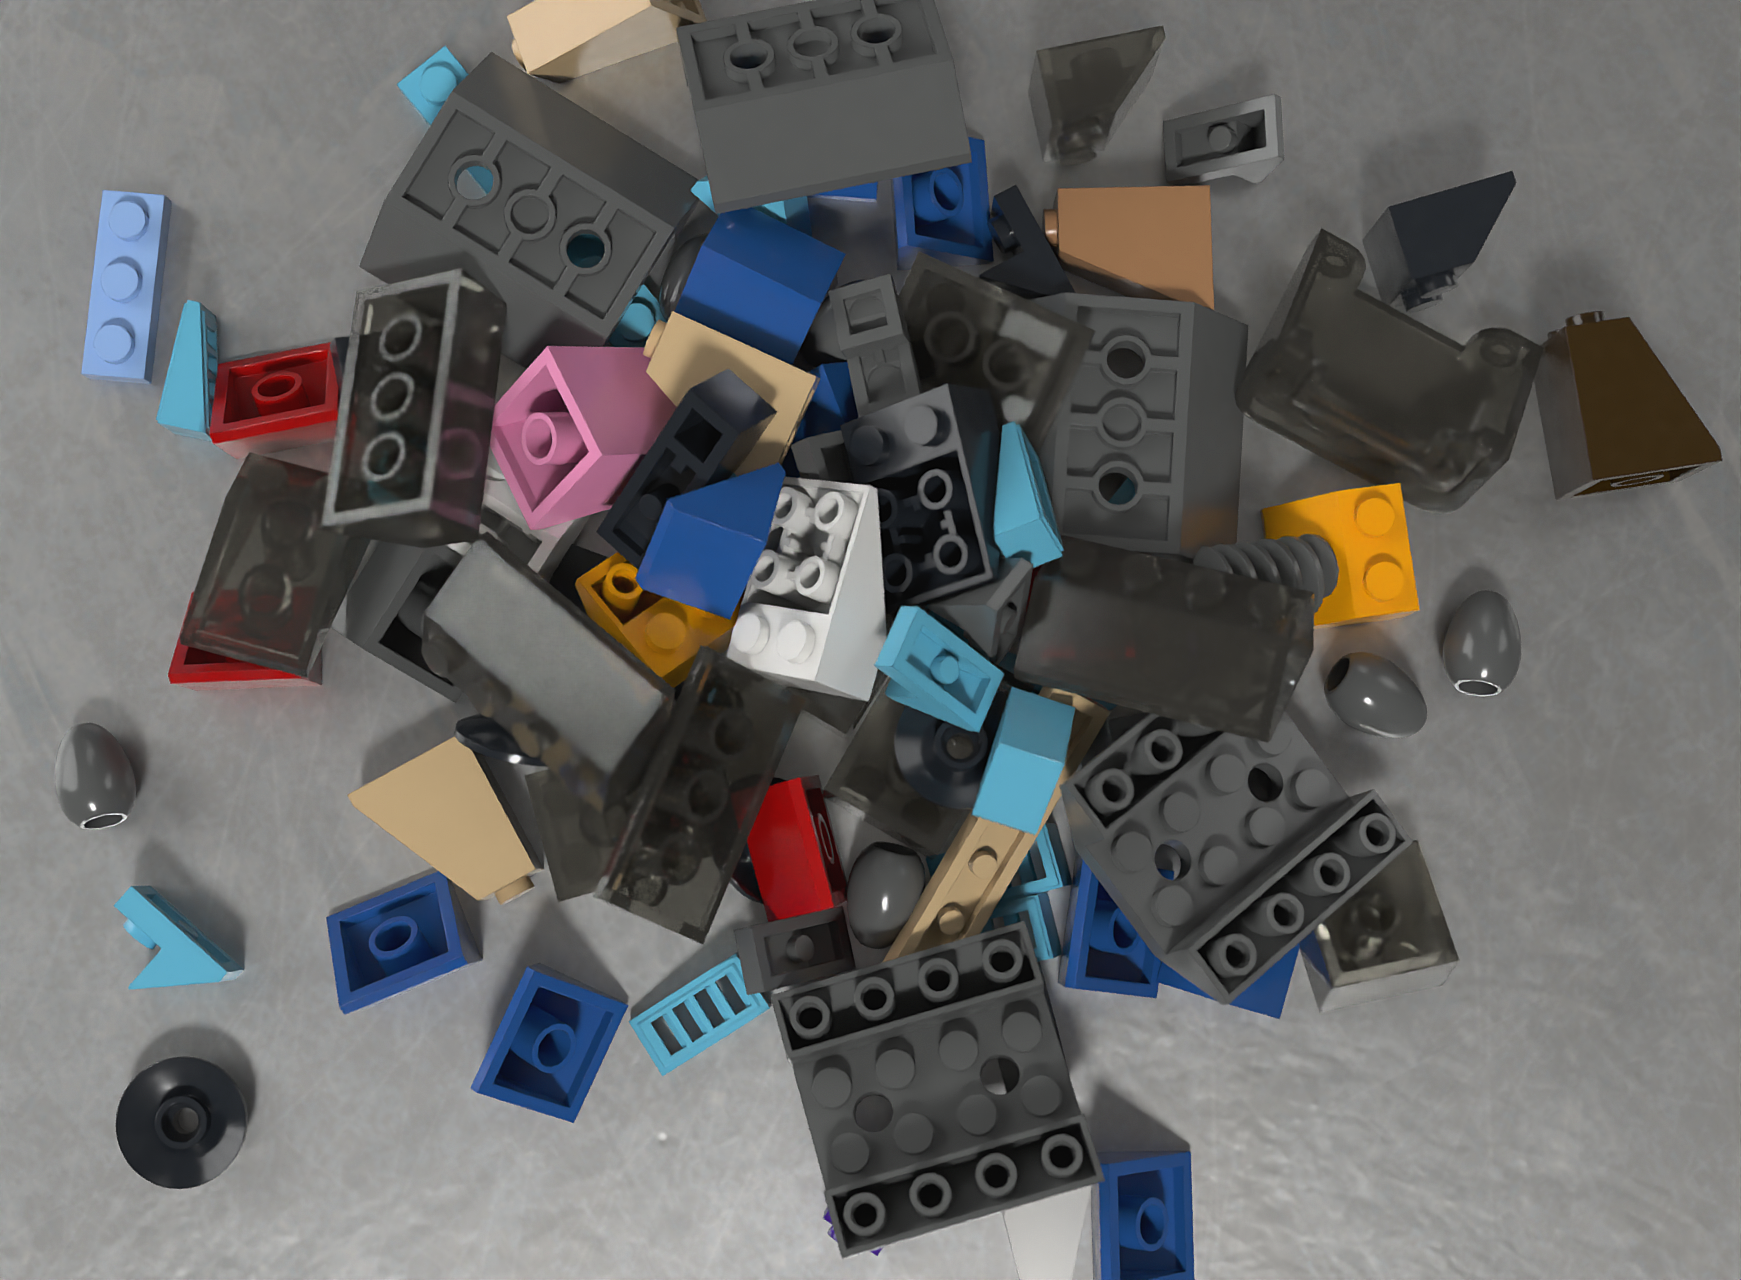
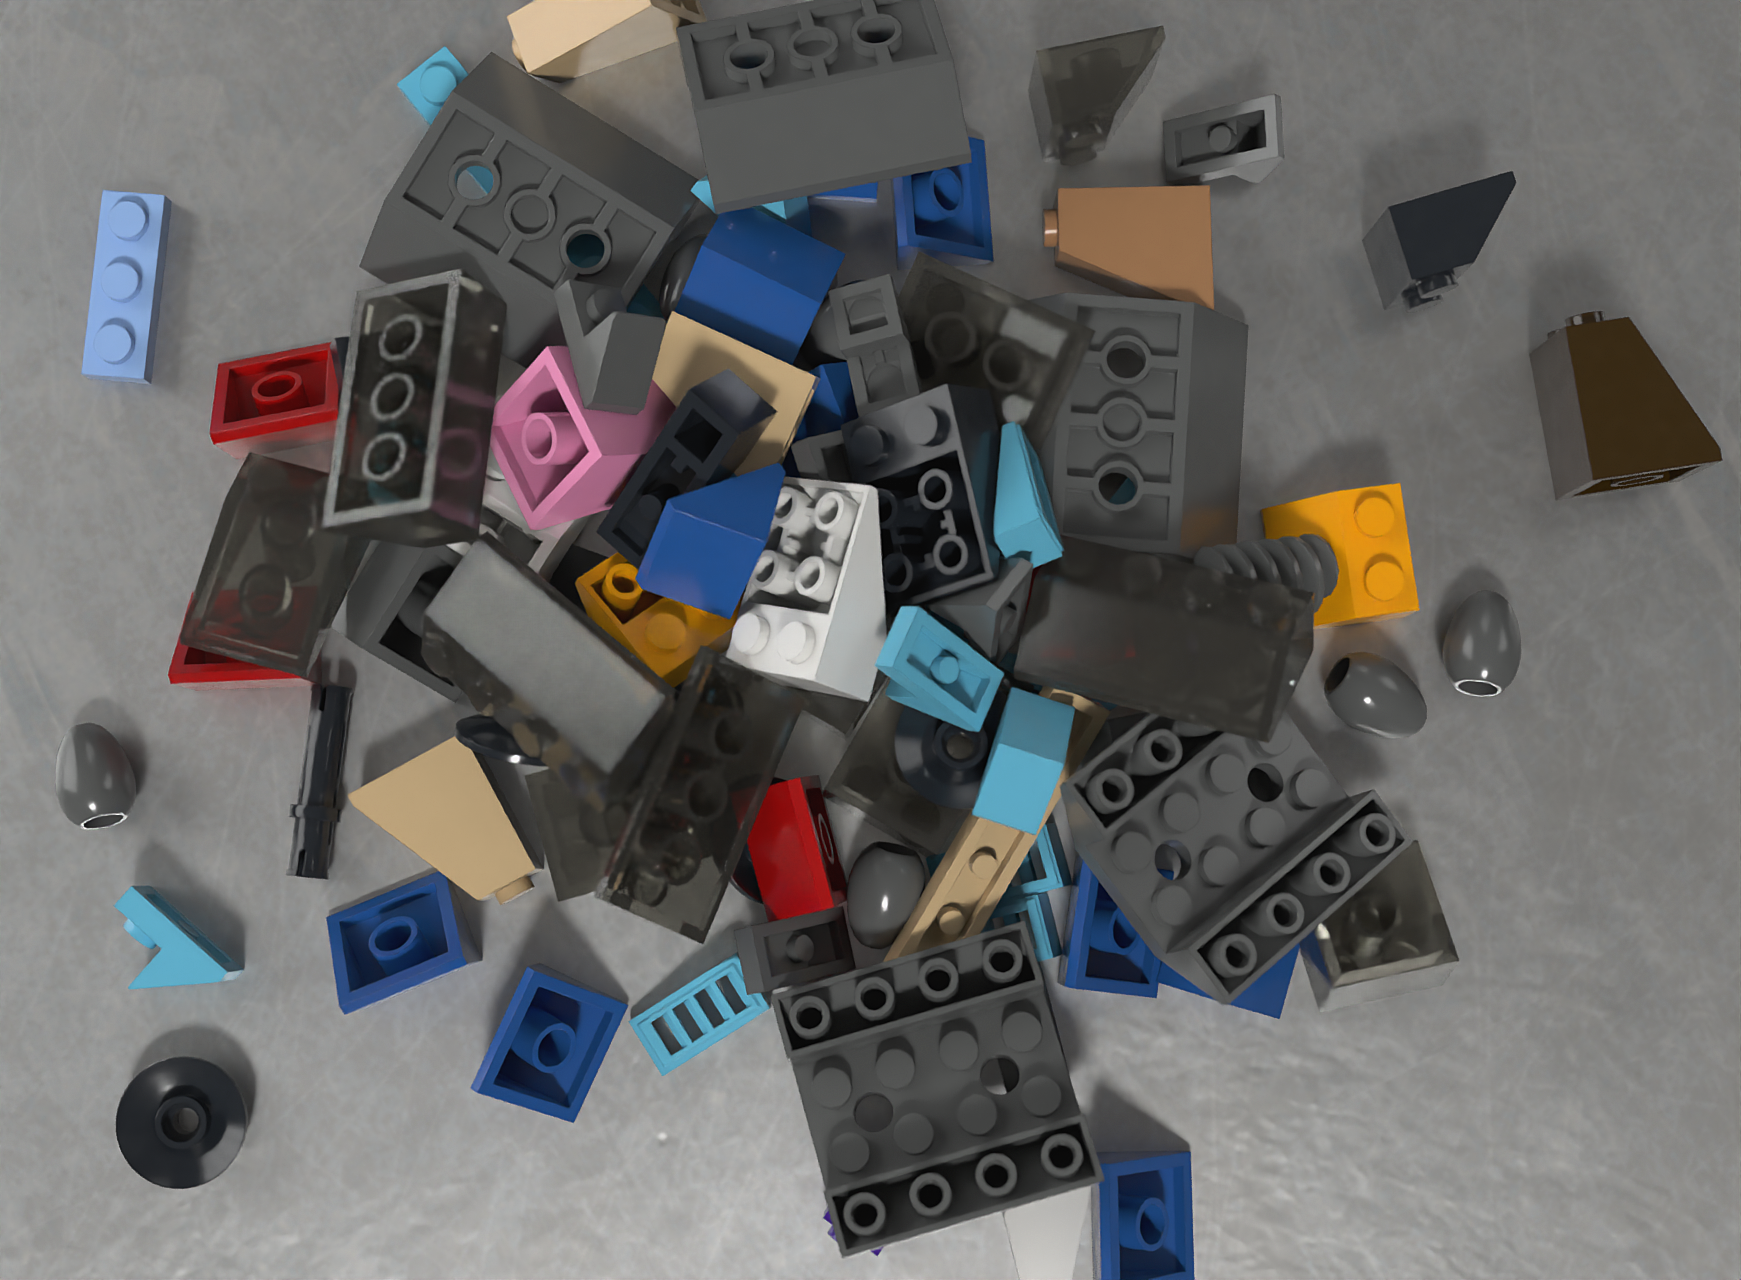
medium azure slope [156,300,218,442] -> none
black slope [977,185,1076,302] -> none
clear smoke windscreen [1235,228,1544,514] -> none
none -> black pin [286,684,353,880]
none -> dark grey slope [554,280,665,415]

